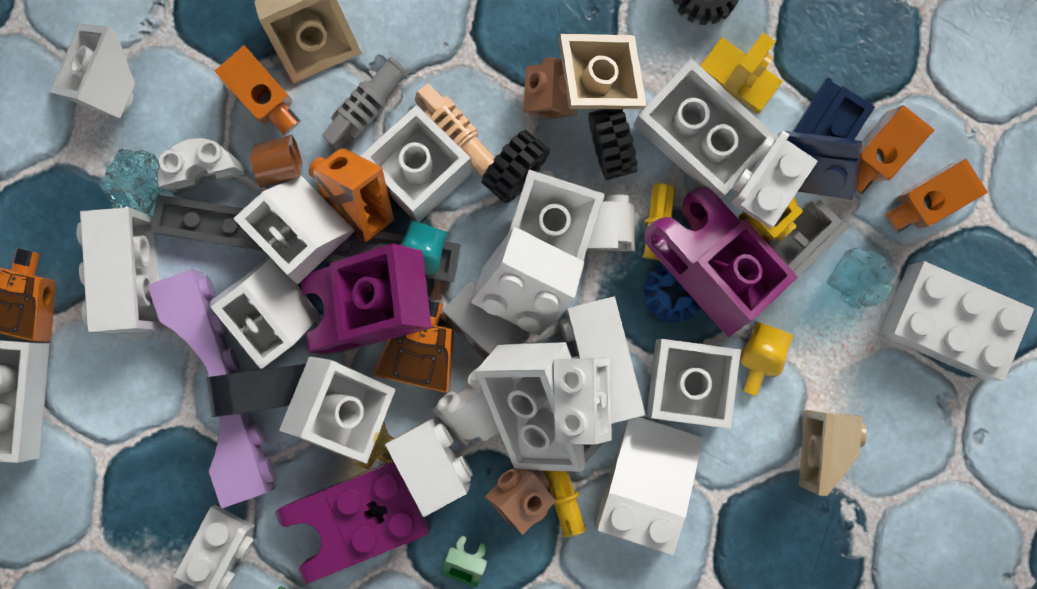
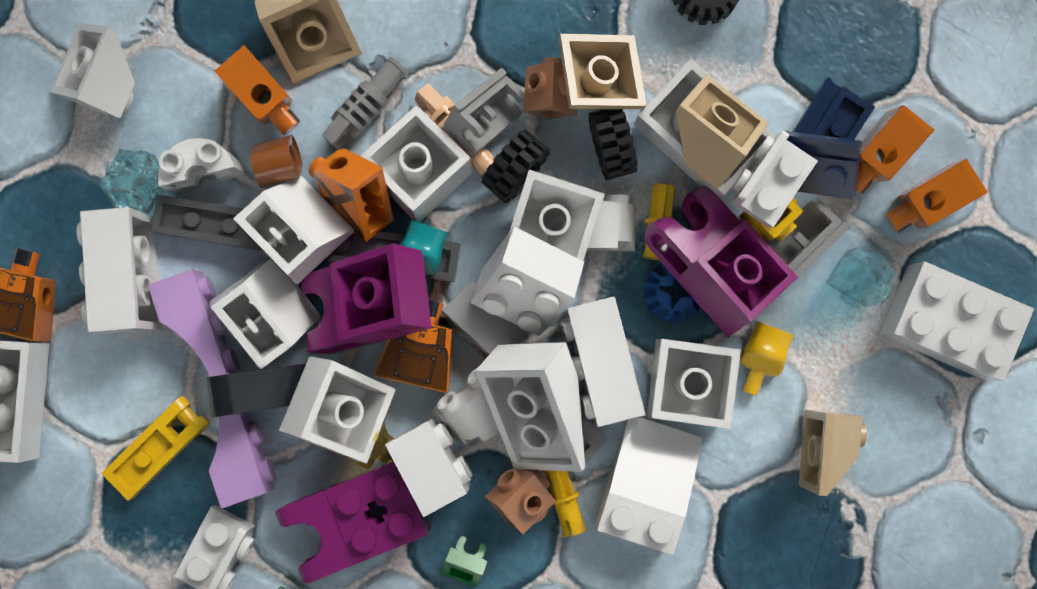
white bracket [554,358,612,444] -> none
yellow bracket [700,32,783,114] -> none
none -> yellow plate [101,396,210,501]
none -> light grey hinge [442,68,524,157]
none -> tan slope [676,74,769,189]

